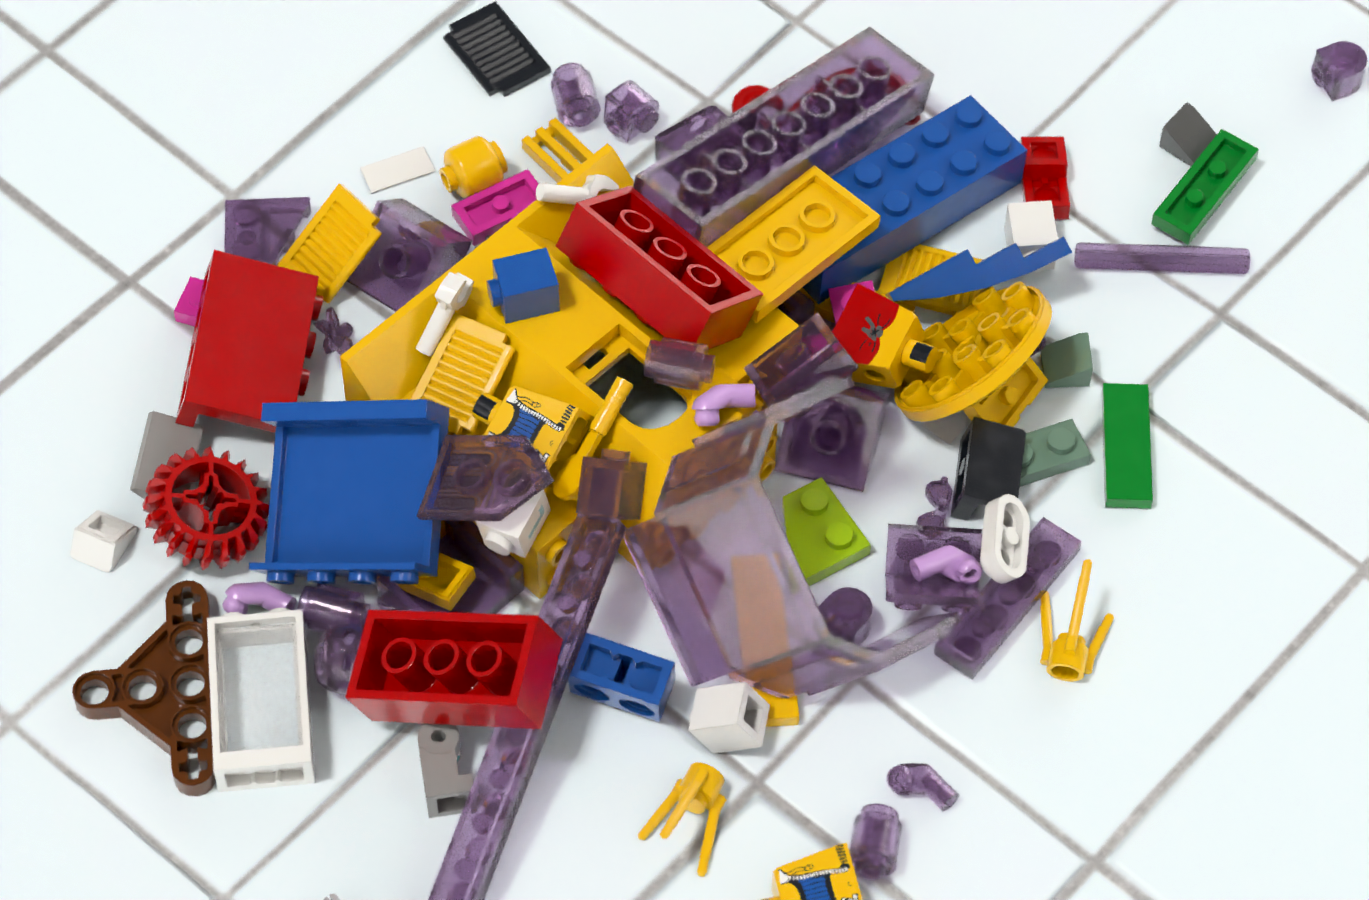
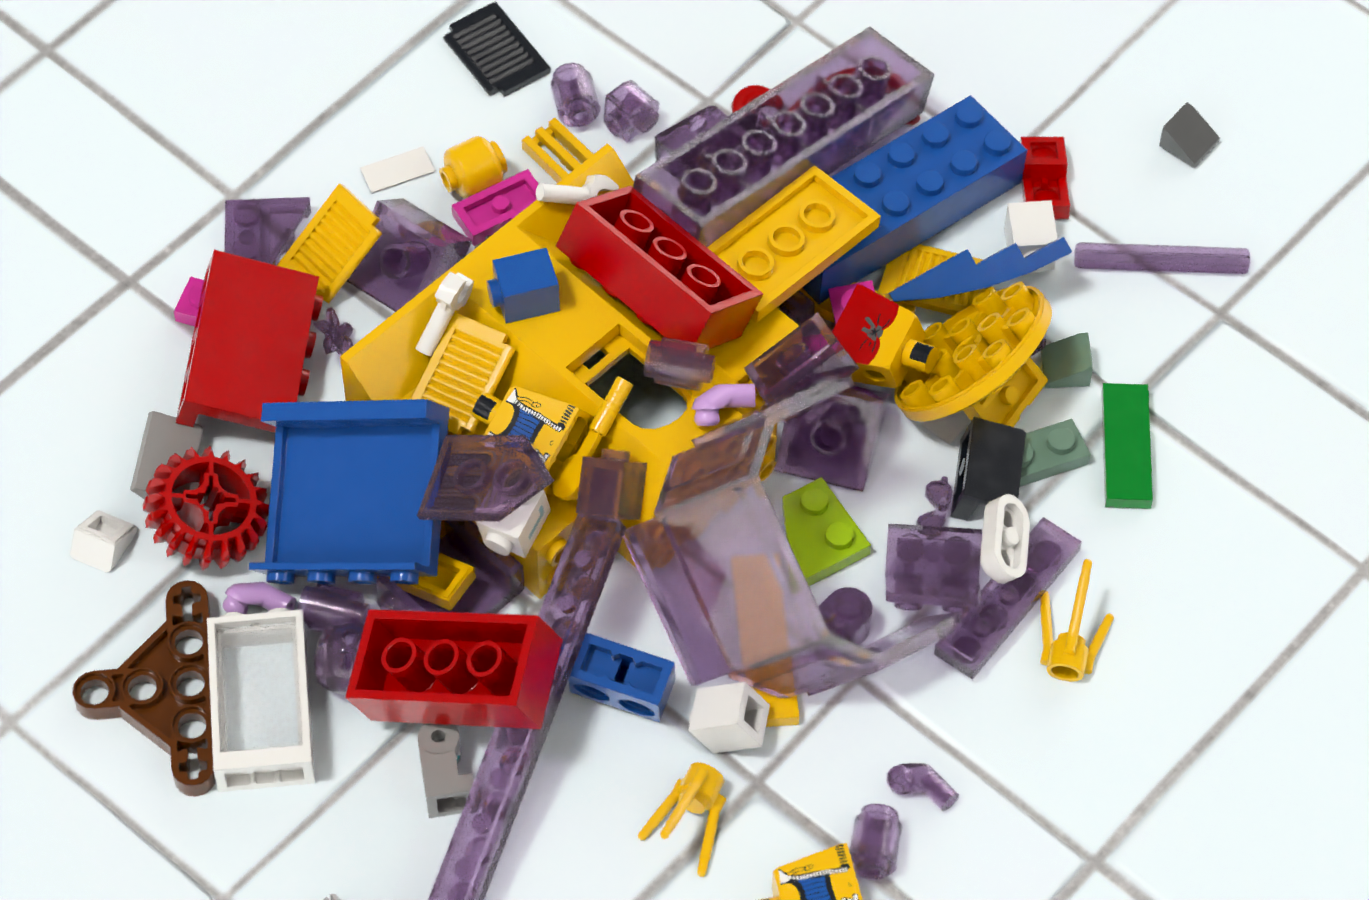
lavender arm [909,545,982,585] -> none
green plate [1151,129,1259,245] -> none
clear purple plate [1311,41,1367,102] -> none

